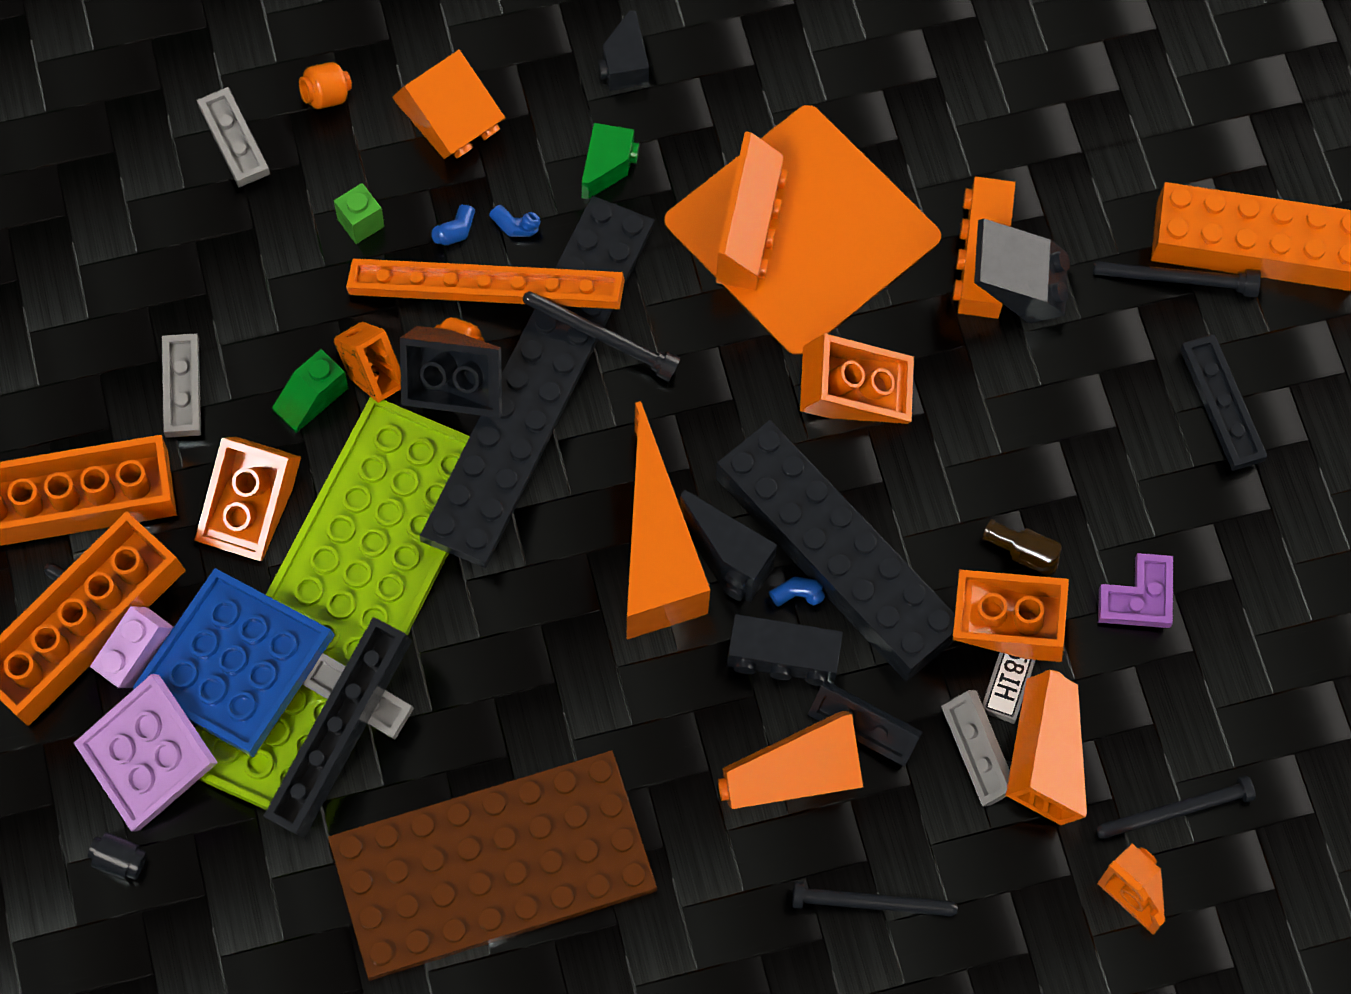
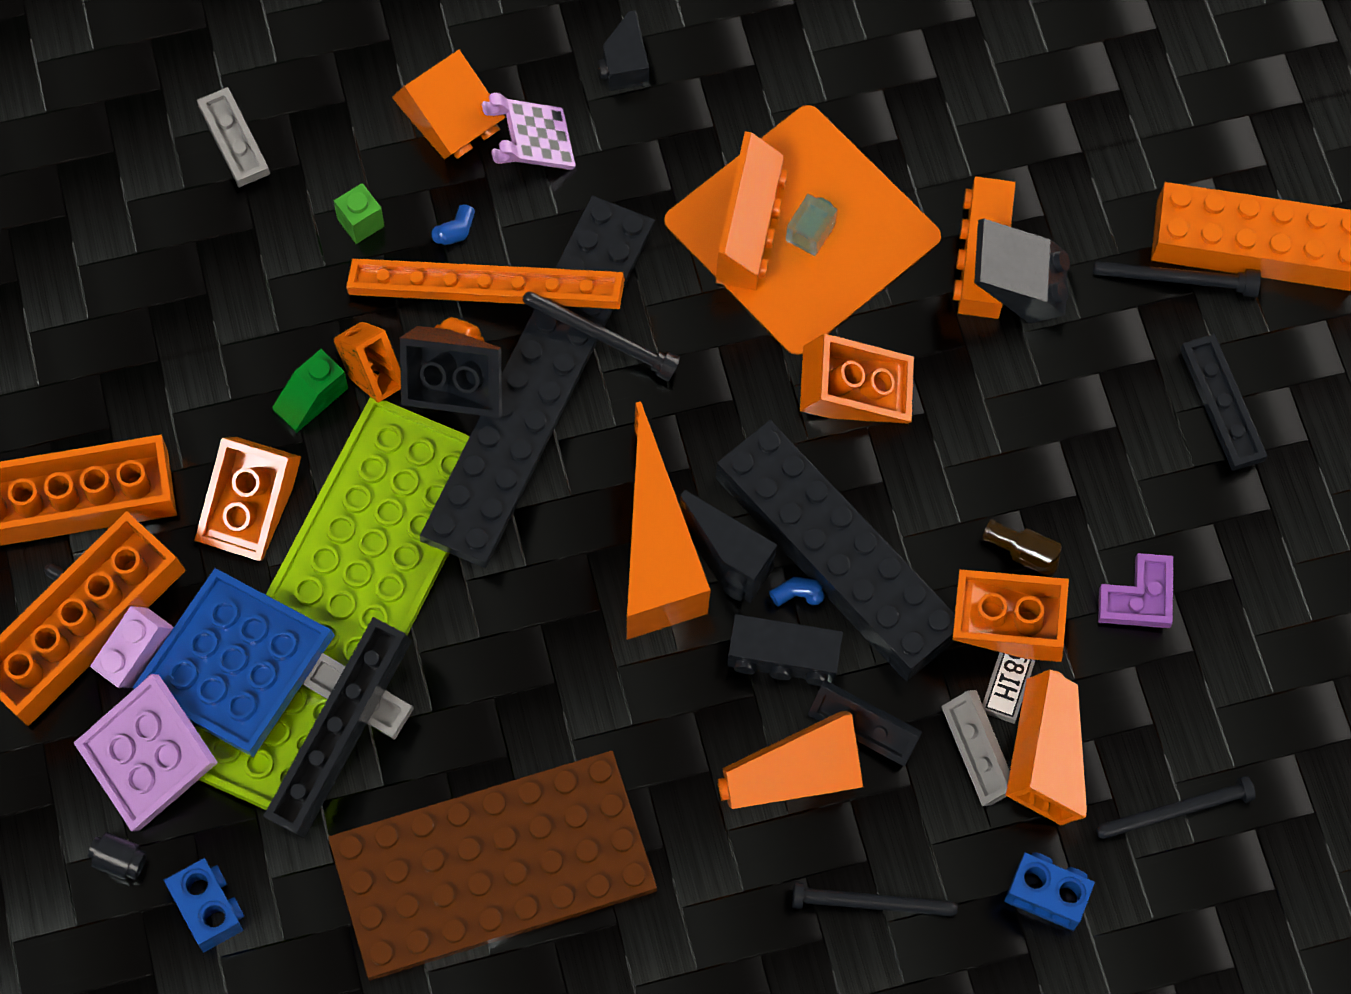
light grey plate [162,334,201,438] -> none
orange head [299,62,352,109] -> none
blue arm [489,204,540,237] -> none
green slope [582,123,640,199] -> none
orange slope [1097,843,1165,935] -> none
none -> blue brick [164,858,245,953]
none -> lavender flag [482,93,576,170]
none -> clear light blue brick [786,194,838,256]
none -> blue brick [1004,853,1095,931]

